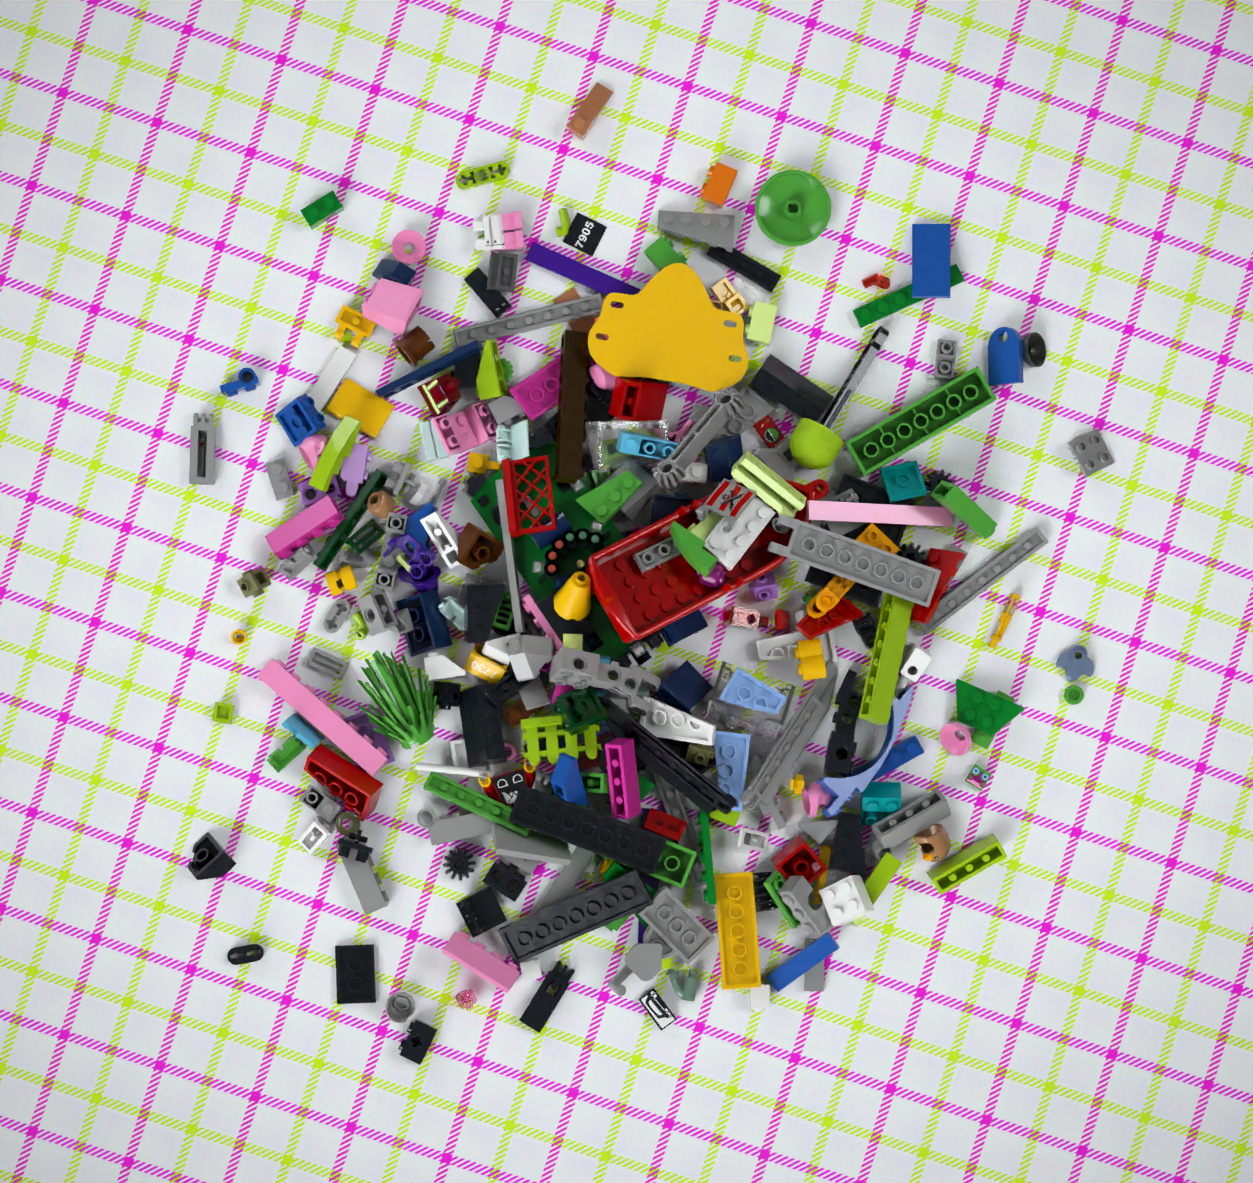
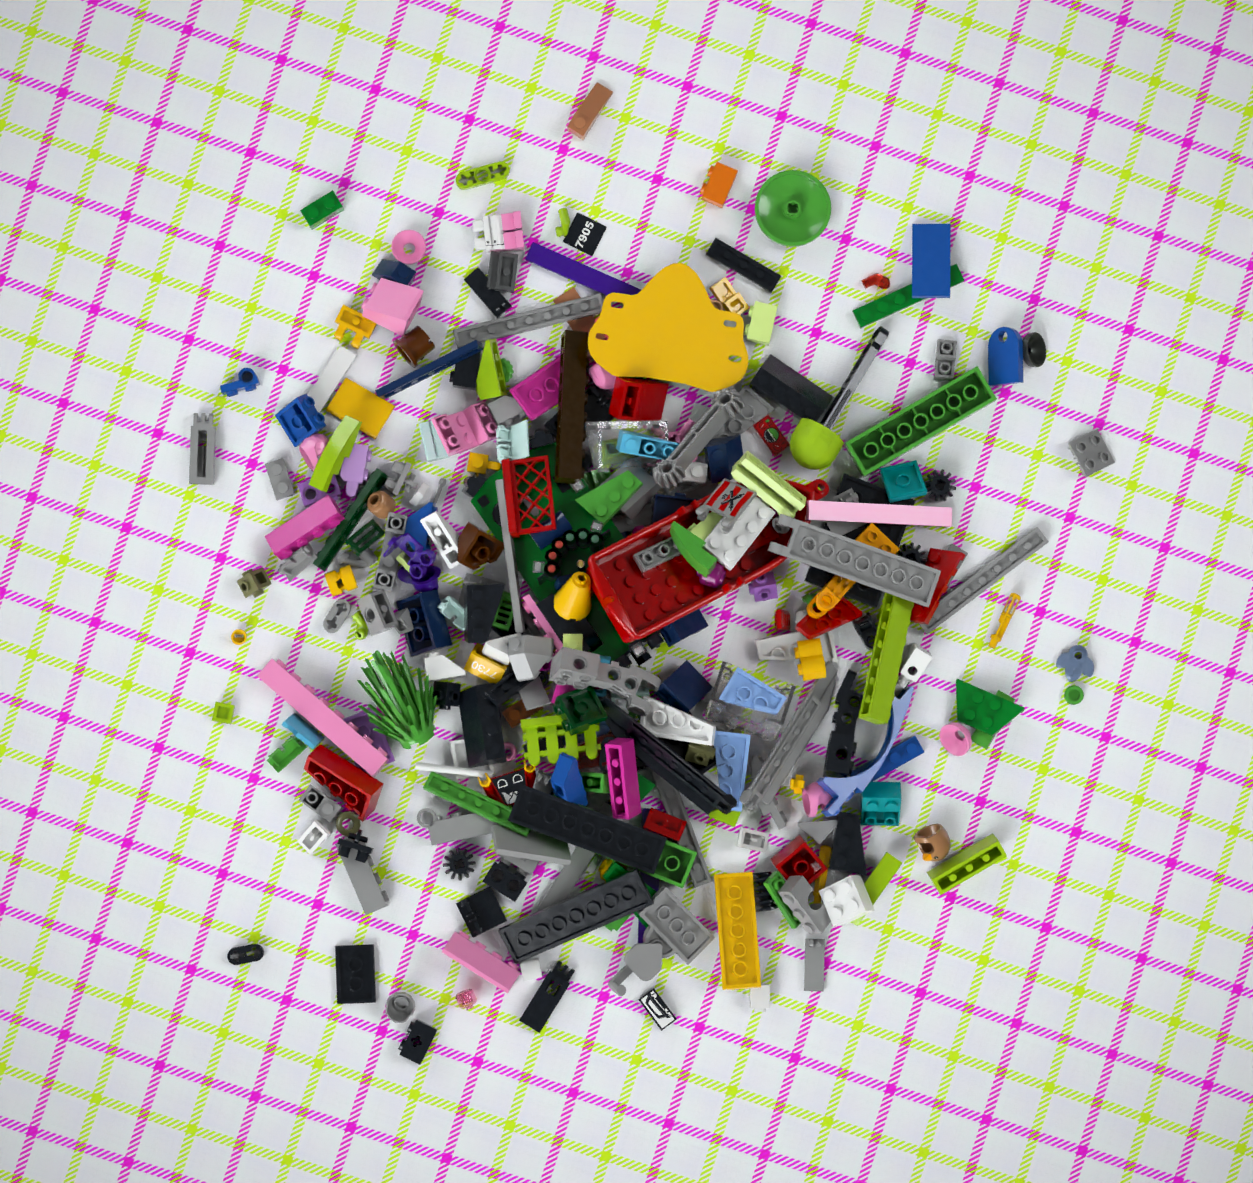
black slope [188,832,237,880] -> none
light grey tile [306,647,349,680] -> none
dark red torso [417,374,461,417] -> none
bright green brick [644,236,687,271] -> none
light grey wing [657,210,735,252] -> none
sand green plant [666,969,699,1002] -> none
green plate [695,805,716,906] -> none
clear red torso [722,606,769,631] -> none
light grey connector [751,437,798,481] -> none
blue tile [766,931,840,992] -> none
light grey hinge [870,788,951,860] -> none
bright green slope [930,480,998,539] -> none
tile [965,764,992,791] -> none

